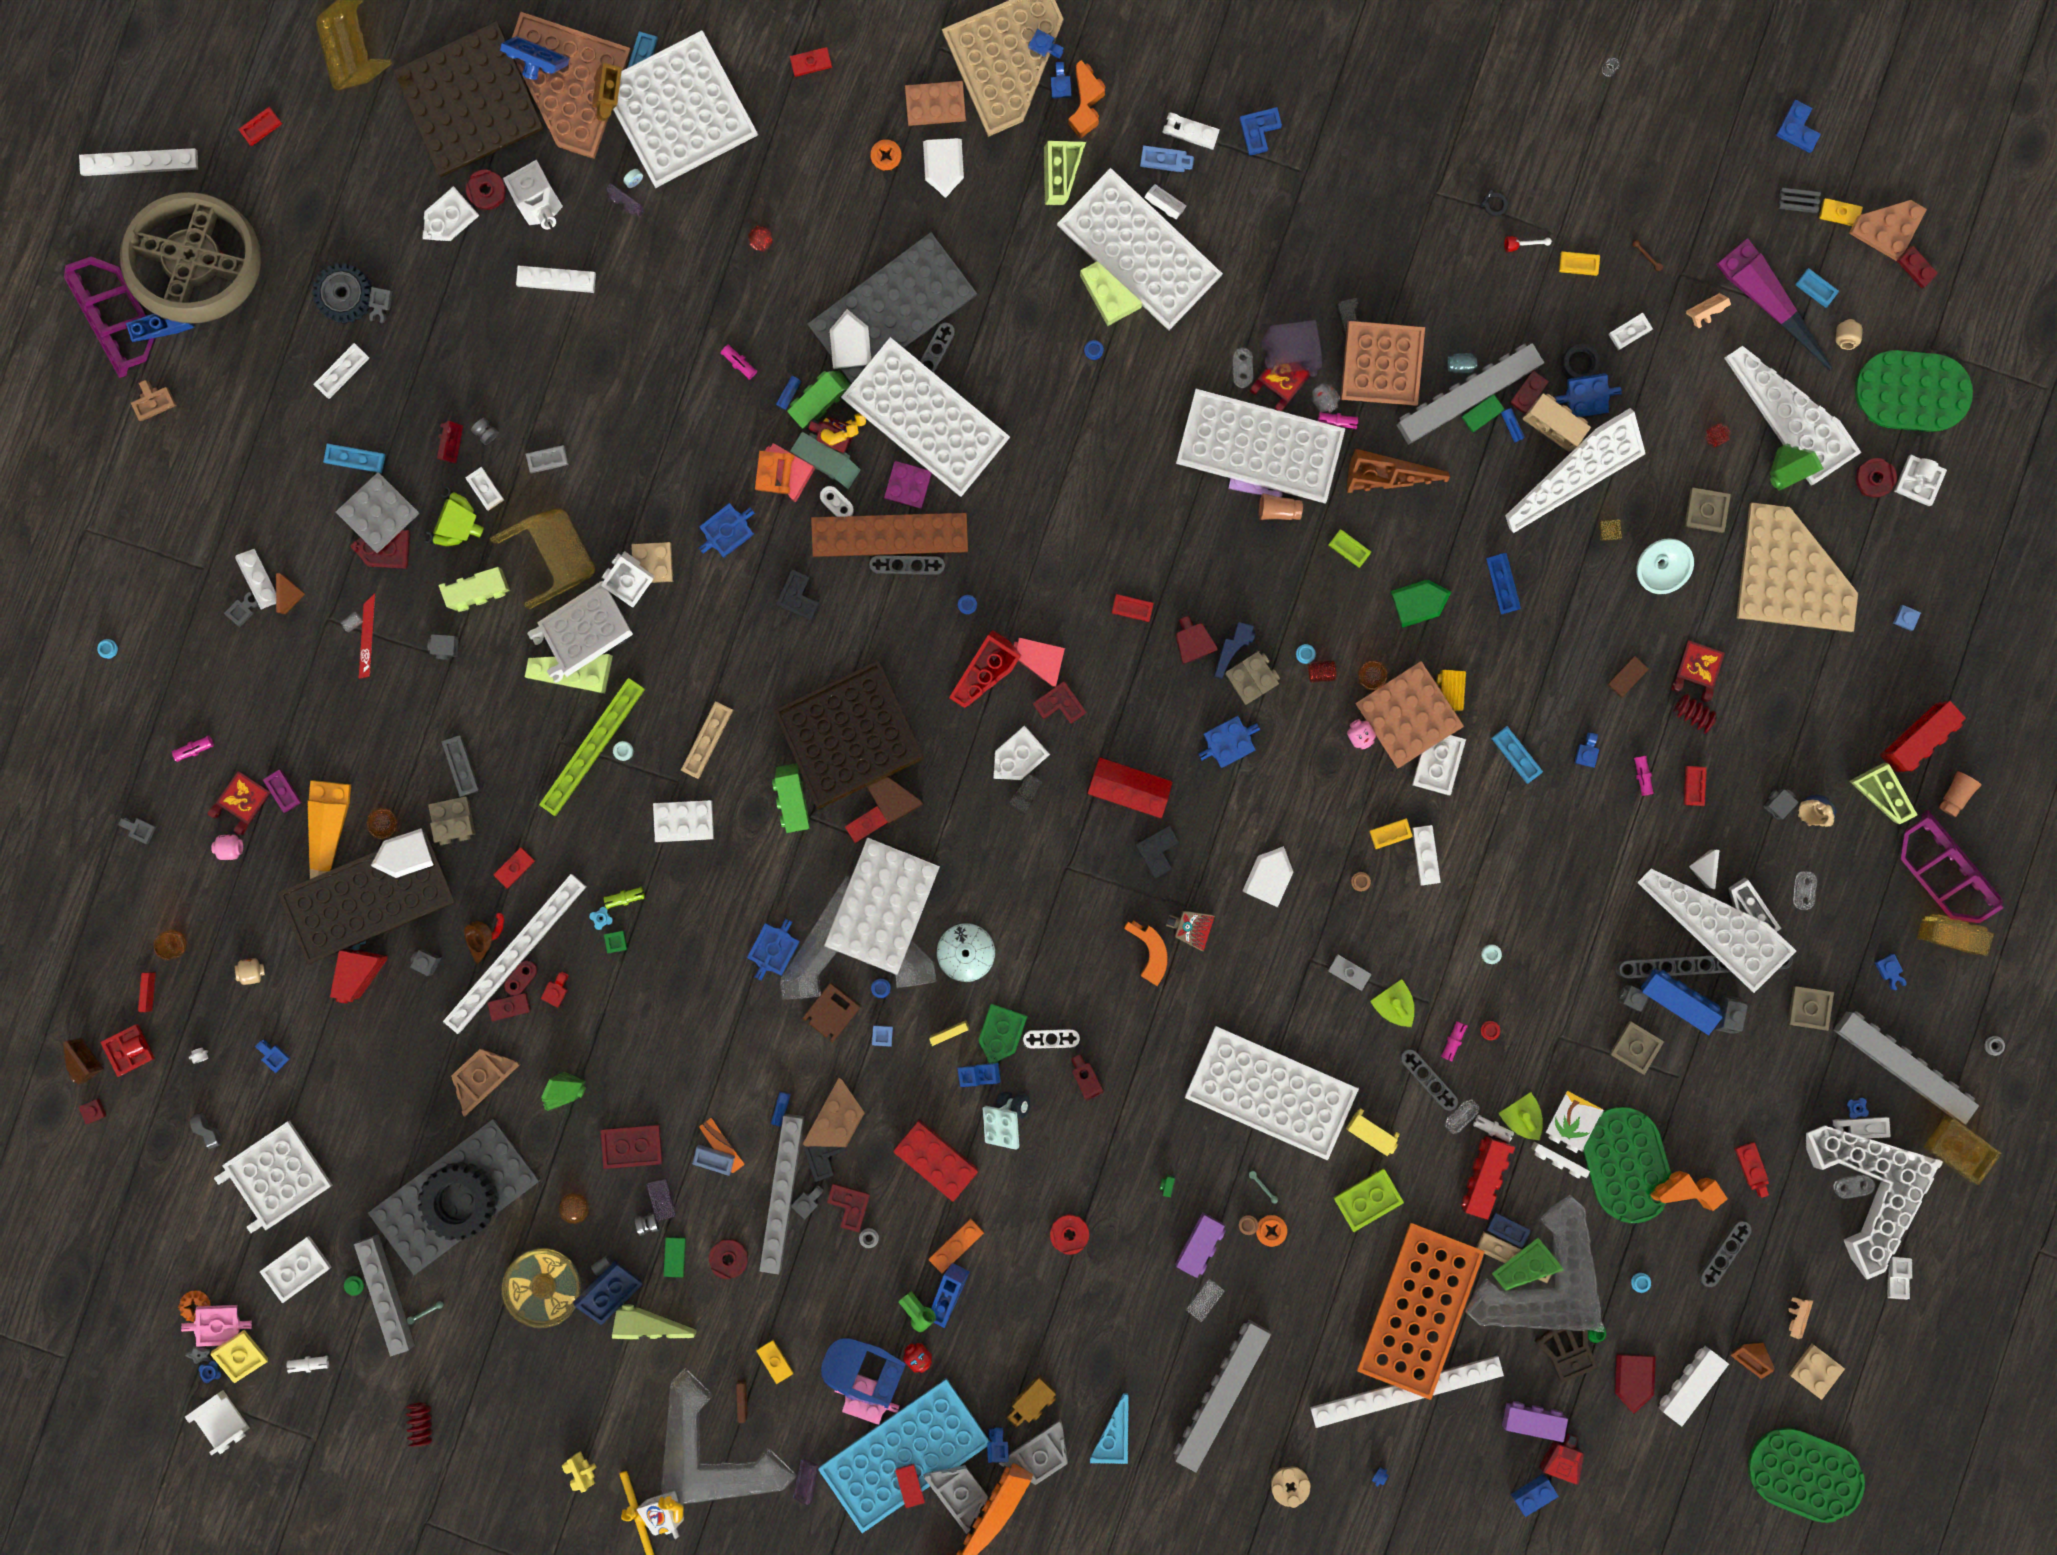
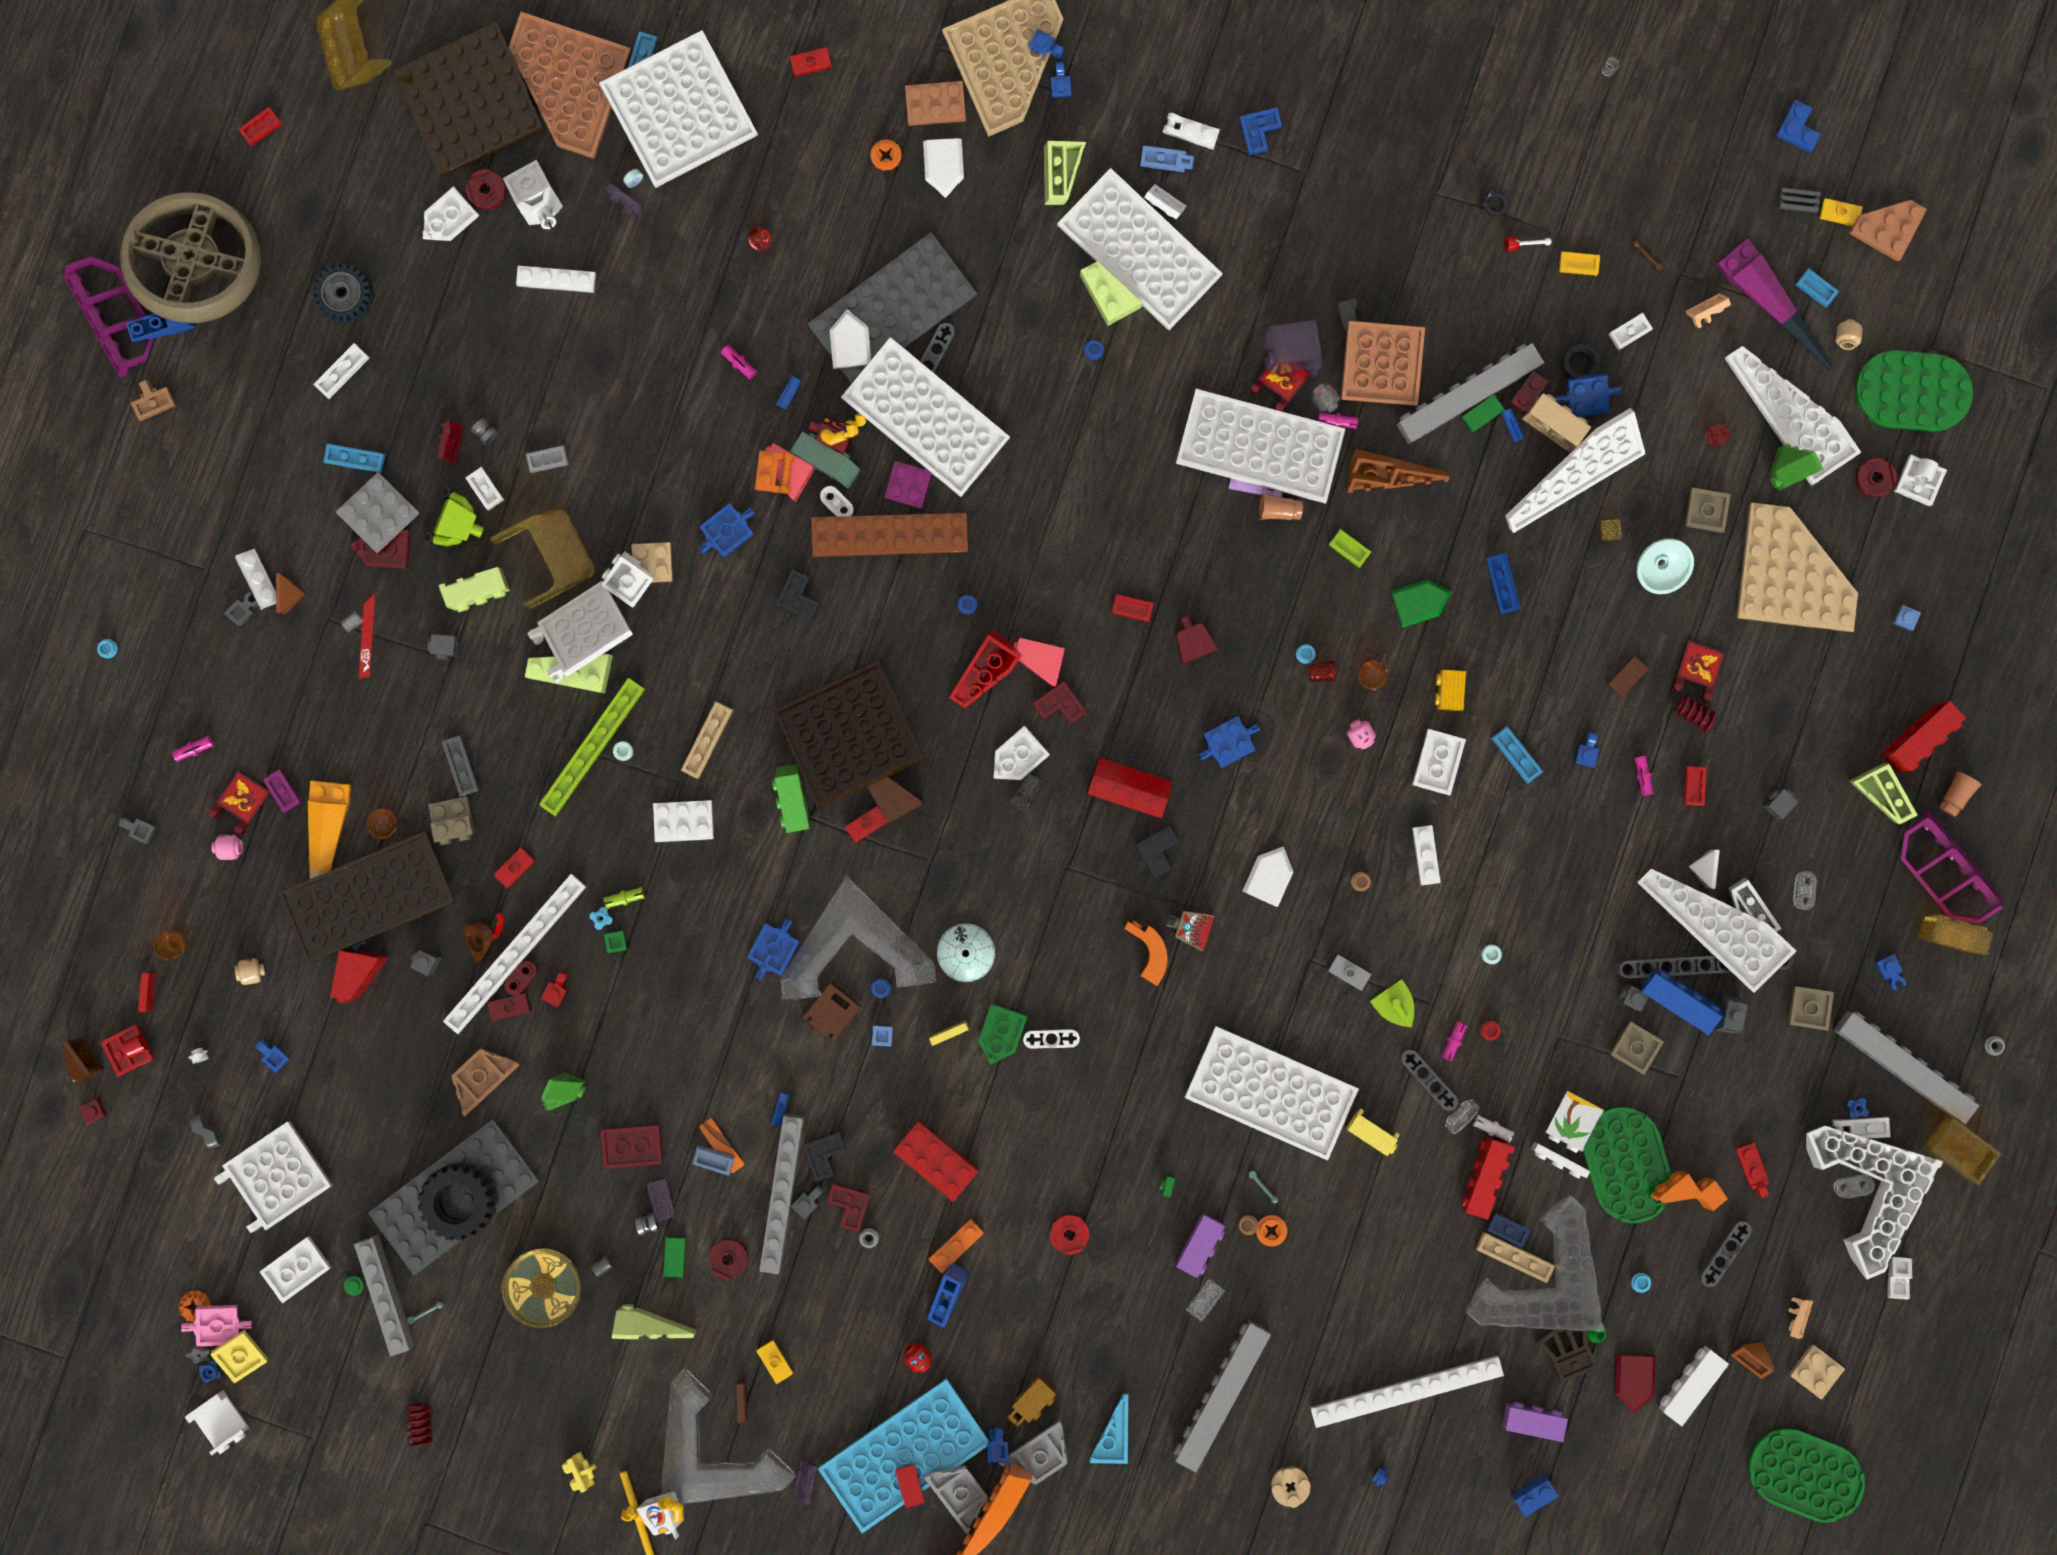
white plate [79,148,198,176] -> none
white pin [287,1355,329,1373] -> none
dark grey plate [369,287,392,323] -> none
white tile [371,828,434,878] -> none
blue plate [500,36,570,80] -> none
clear orange hair [559,1193,589,1224] -> none
dark blue plate [573,1261,643,1325] -> none
pearl gold brick [592,63,622,121] -> none
bright green wedge [787,371,851,429] -> none
medium nougat wing [803,1078,865,1147] -> none
blue slope [821,1338,906,1409] -> none
white plate [824,838,940,975] -> none
bright pink plate [835,1374,900,1425] -> none
dark grey beam [869,556,945,575] -> none
bright green piece [899,1292,936,1332] -> none
blue slope [958,1063,1001,1087] -> none
light aqua plate [983,1092,1030,1149] -> none
orange arch [1068,60,1106,139] -> none
dark red torso [1071,1054,1104,1101] -> none
dark blue slope [1214,622,1256,679] -> none
dark tan plate [1225,651,1280,705] -> none
clear plate [1232,348,1253,388] -> none
lime plate [1333,1168,1404,1232] -> none
nougat plate [1355,661,1464,768] -> none
orange piece [1357,1223,1485,1400] -> none
yellow plate [1369,818,1413,849] -> none
clear light blue brick [1448,353,1477,373] -> none
bright green wing [1492,1238,1564,1291] -> none
lime shield [1498,1092,1543,1141] -> none
torso [1539,1433,1584,1485] -> none
tan hair [1798,795,1837,827] -> none
dark red plate [1896,246,1938,288] -> none

